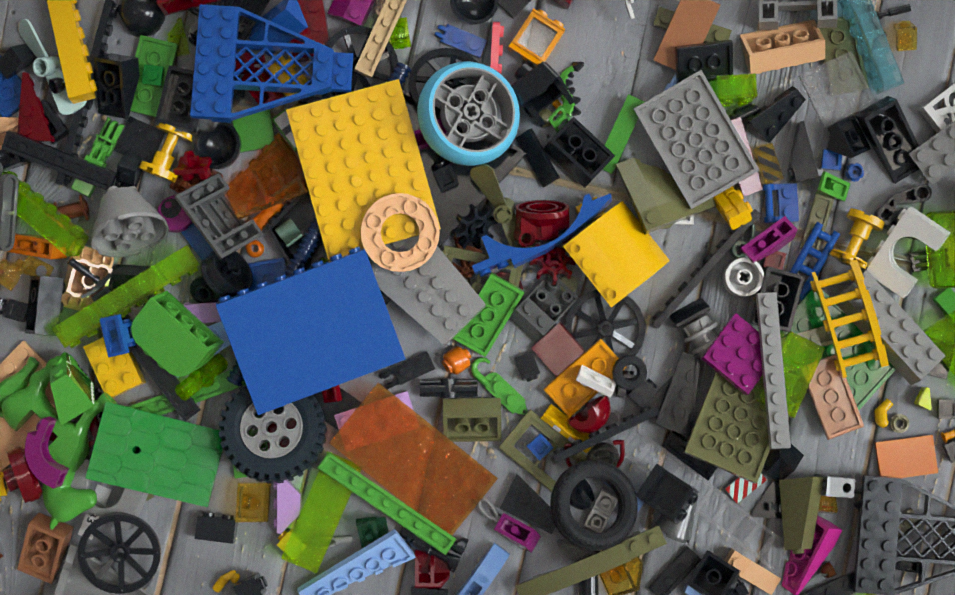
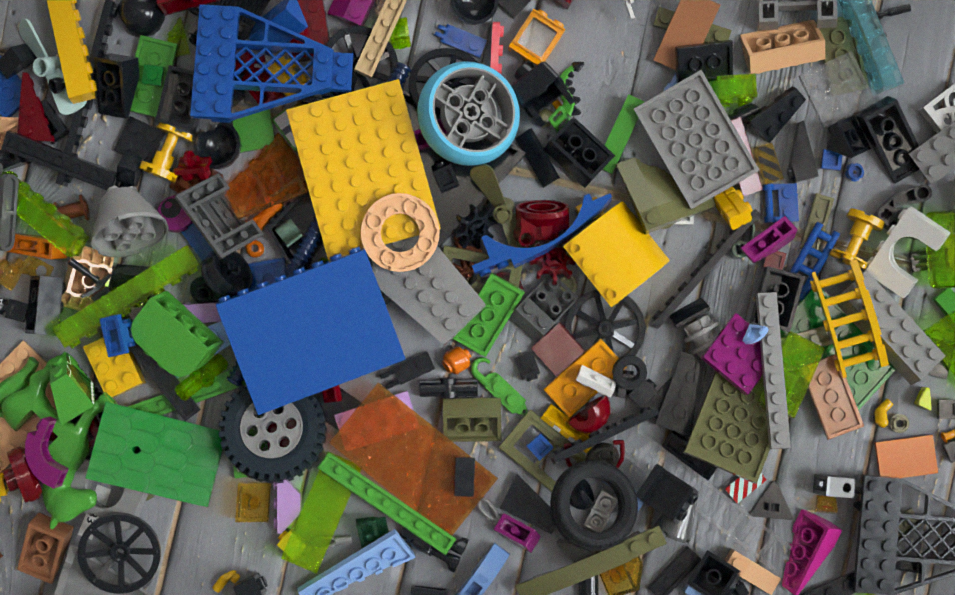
bright green arm [71,117,125,198] -> none
black brick [195,512,238,544] -> none
dark red slope [415,550,450,588] -> none
white brick [722,258,764,297] -> none
black slope [762,444,804,484] -> none
olive slope [779,477,823,554] -> none
reddish brown hinge [808,561,837,583] -> none
bright green slope [816,172,851,202] -> none
clear yellow bracket [894,20,917,51] -> none
none -> black tile [454,457,475,497]
none -> light blue tile [742,324,769,344]

